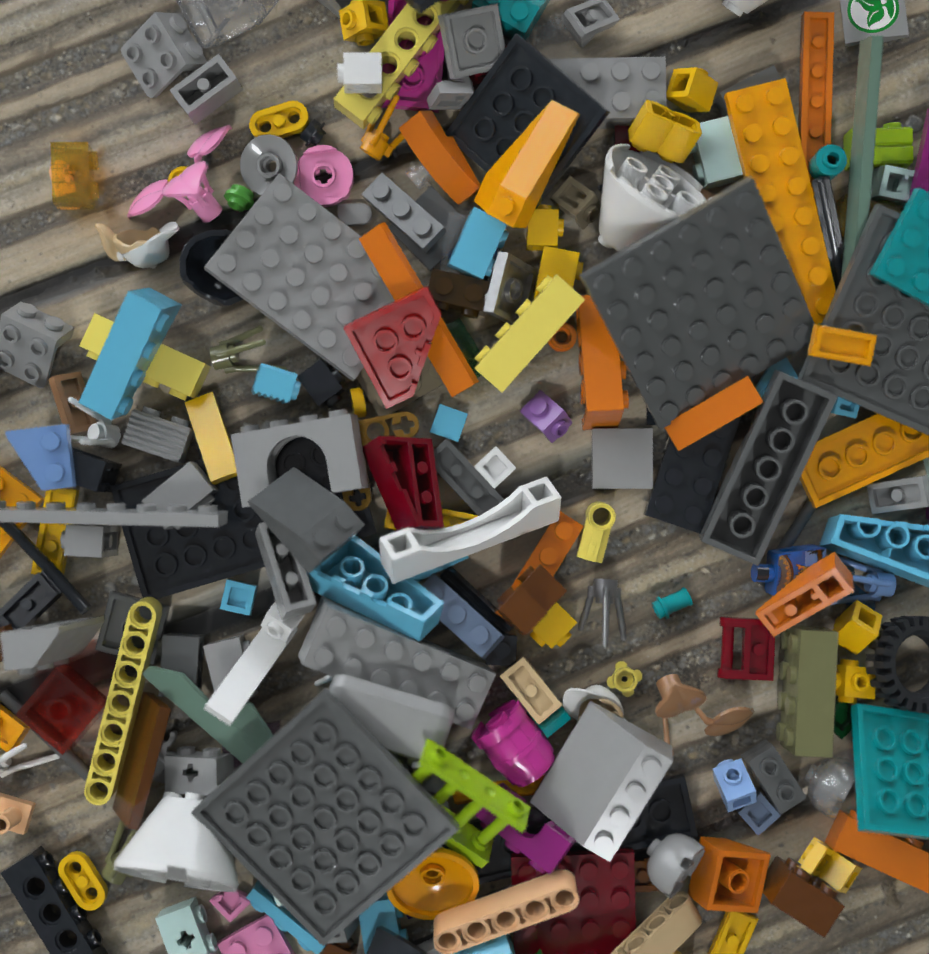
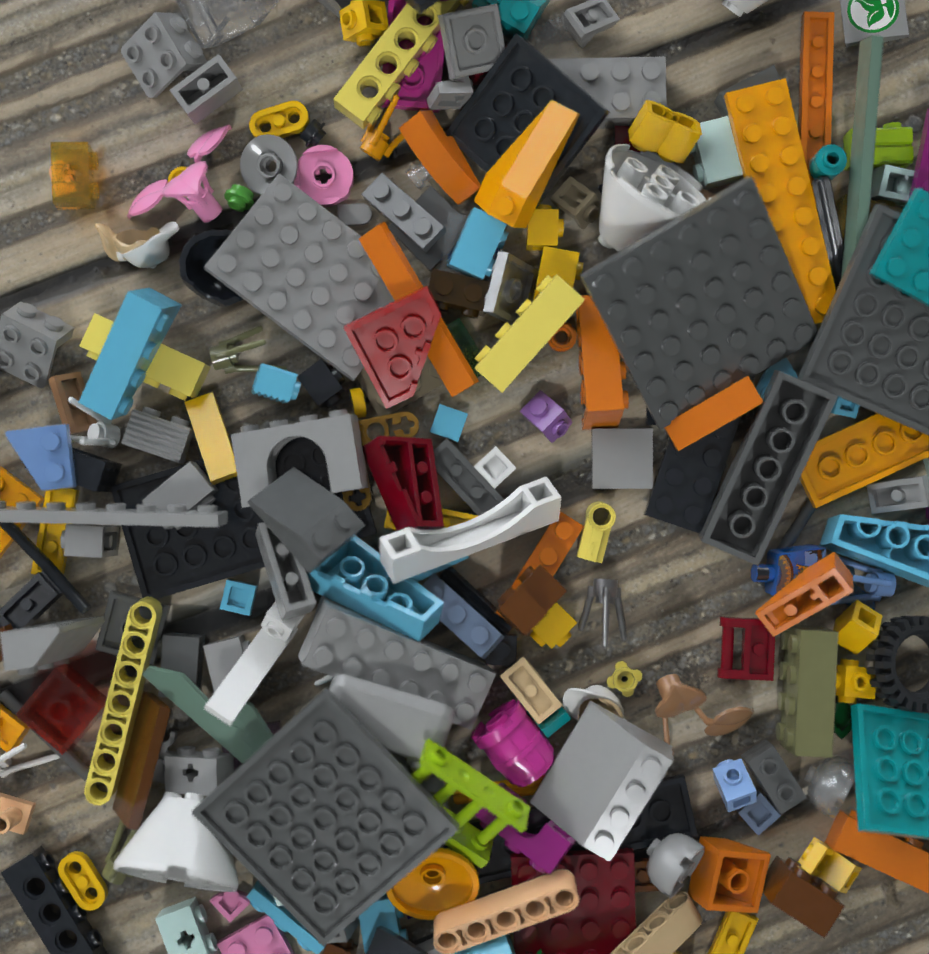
white brick [337,52,382,93] -> none
teal pin [652,587,693,620] -> none
yellow brick [666,67,719,113] -> none
light orange tile [807,324,877,366] -> none

